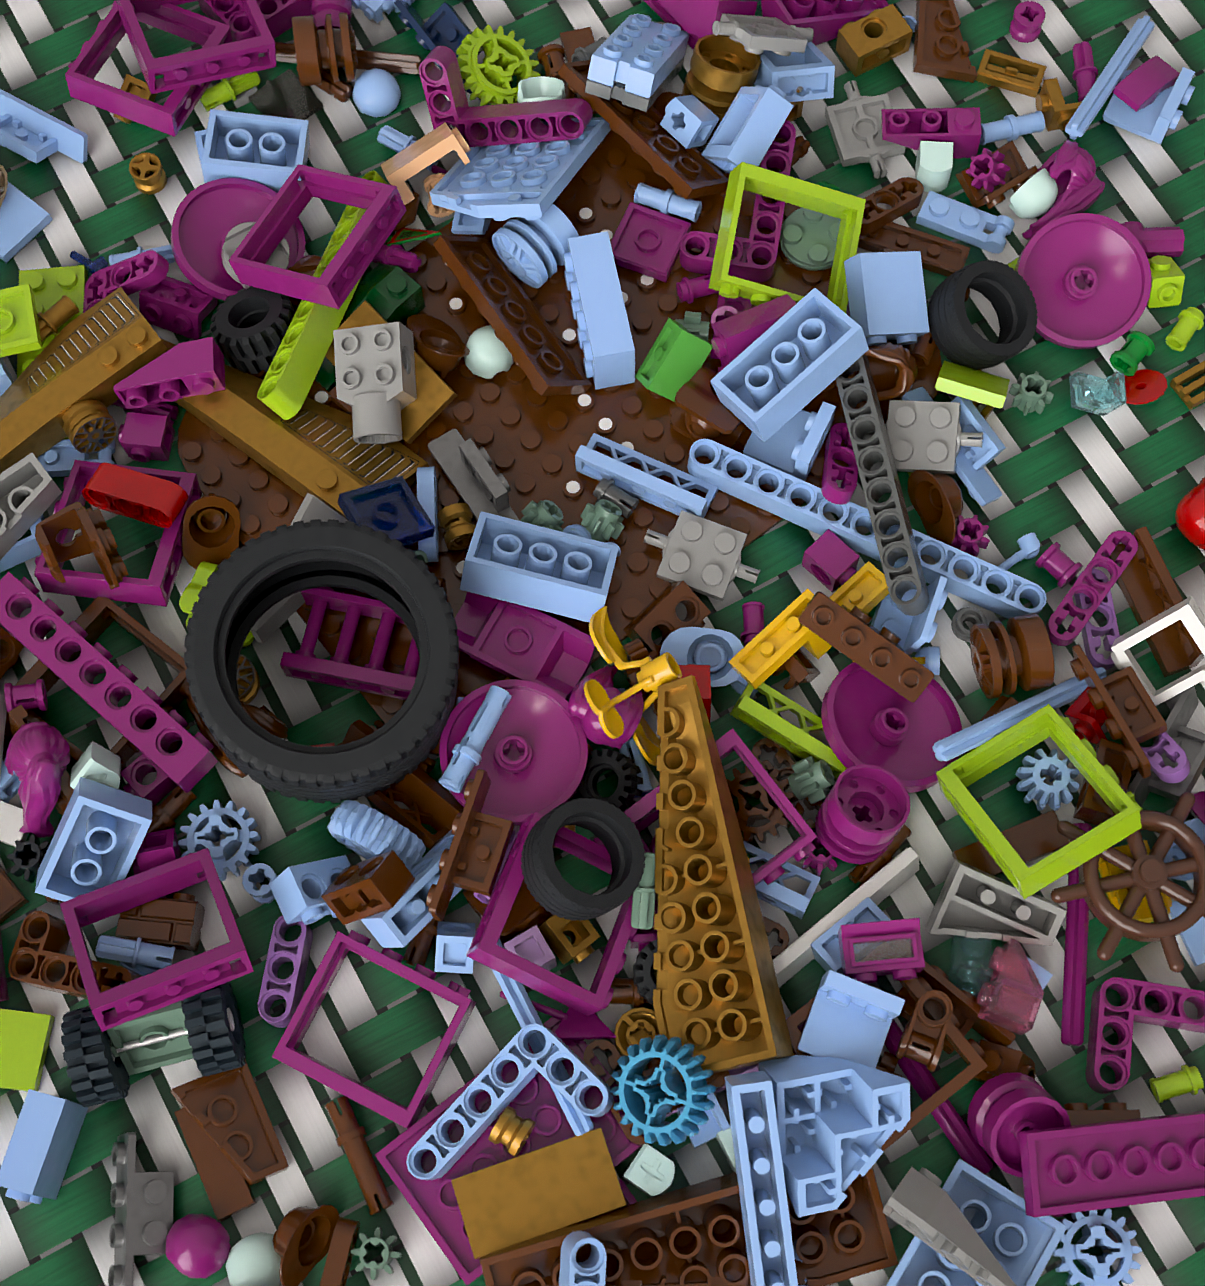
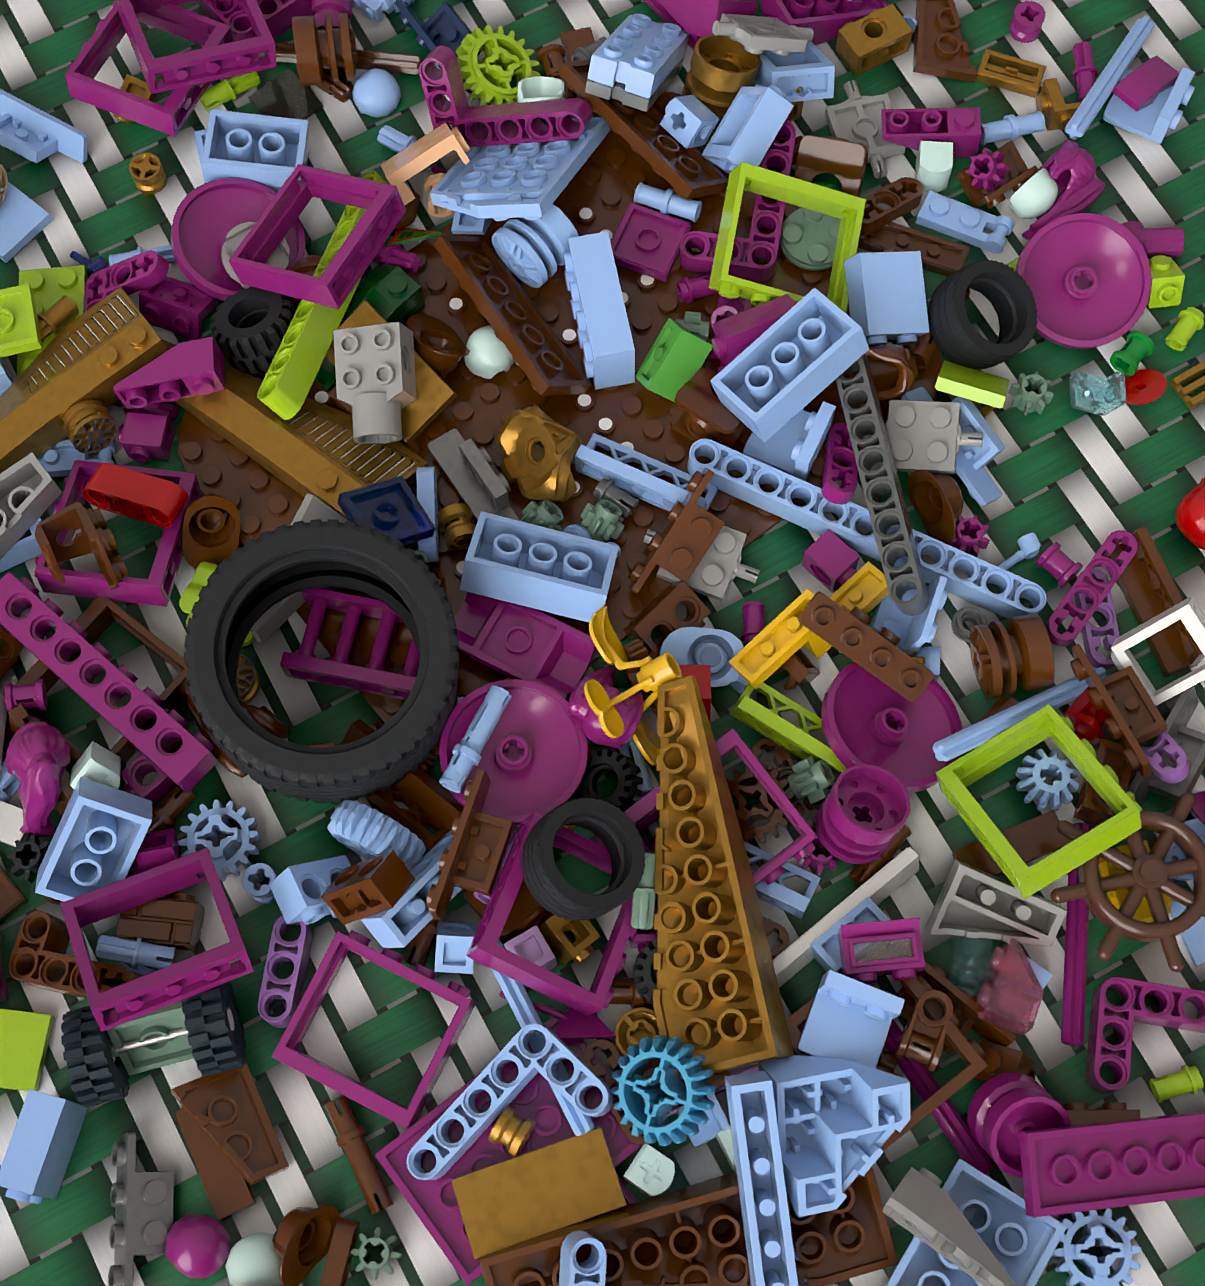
none -> pearl gold piece [497,405,581,502]
none -> reddish brown bracket [628,467,725,593]
none -> reddish brown piece [794,135,869,197]

